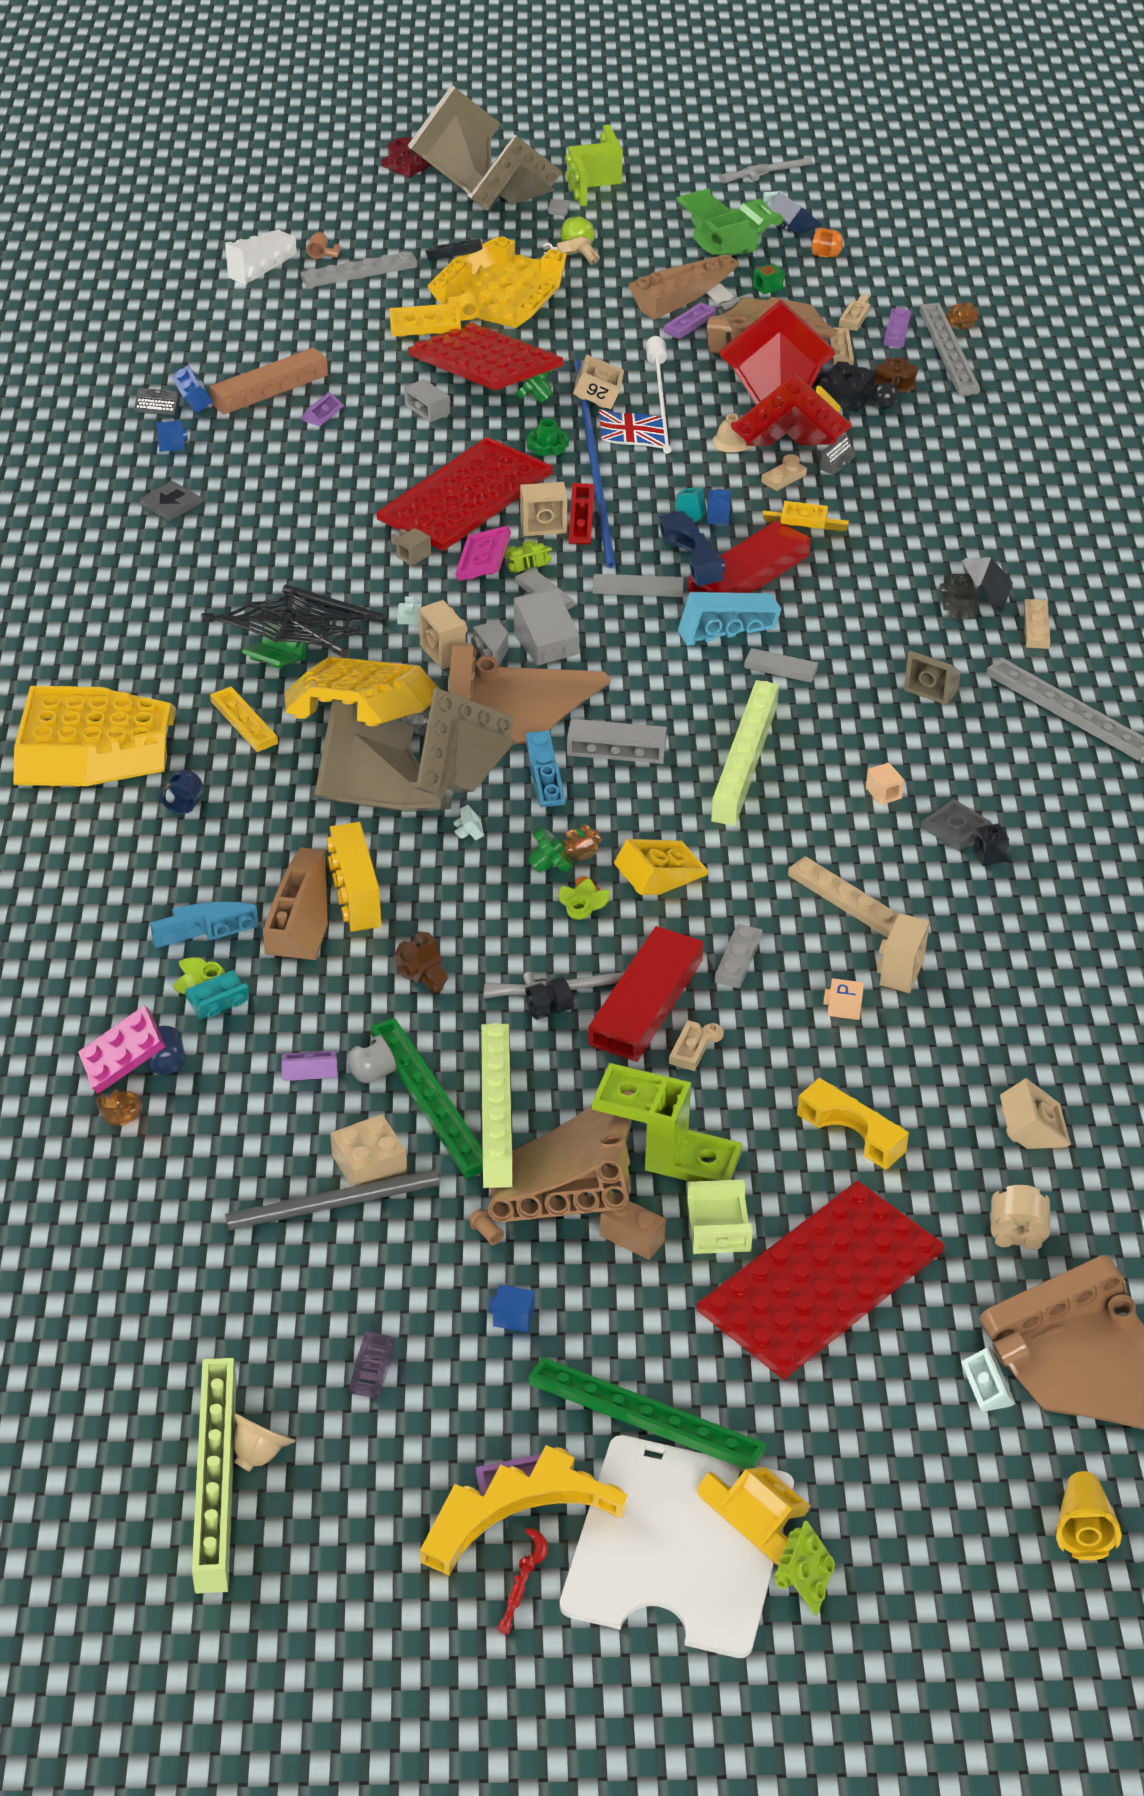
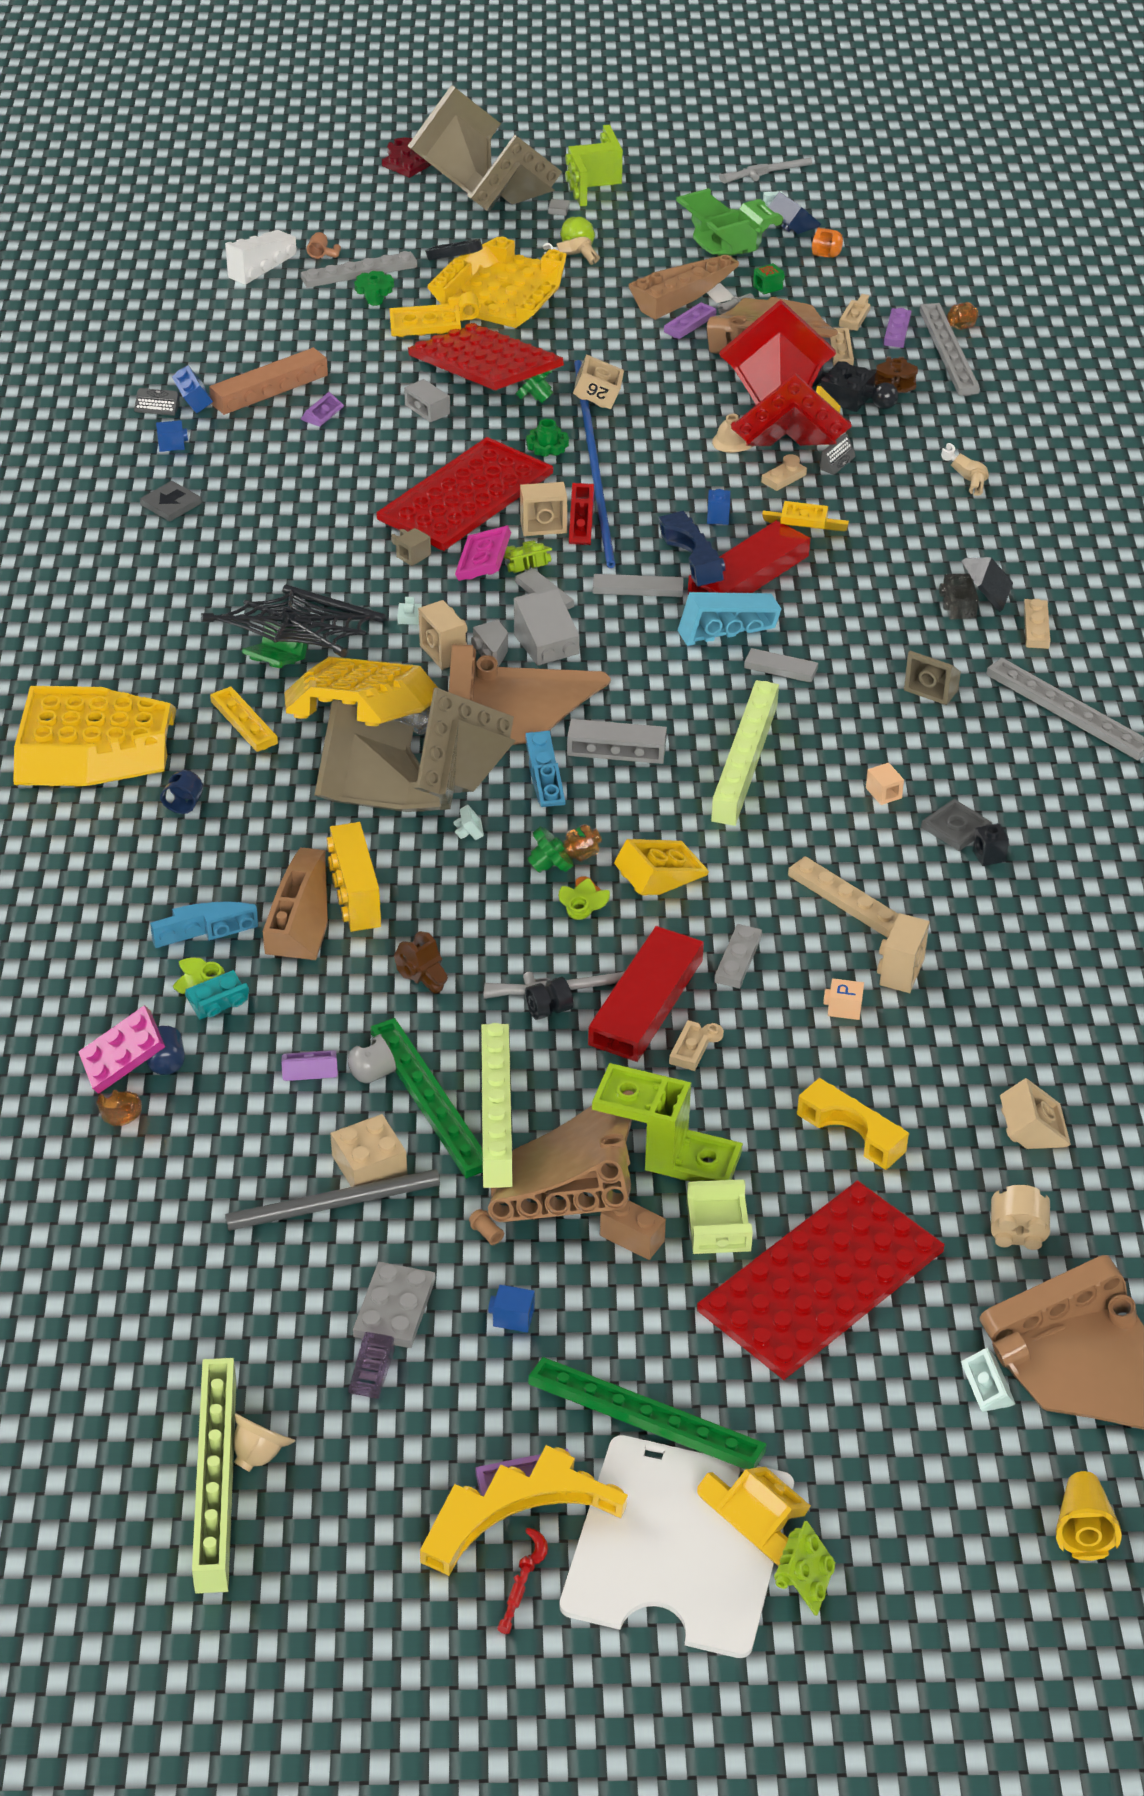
flag [599,336,671,454] -> none
teal brick [675,487,707,522] -> none
none -> light grey plate [353,1262,435,1348]
none -> green plant [354,271,394,306]
none -> tan arm [941,443,989,496]

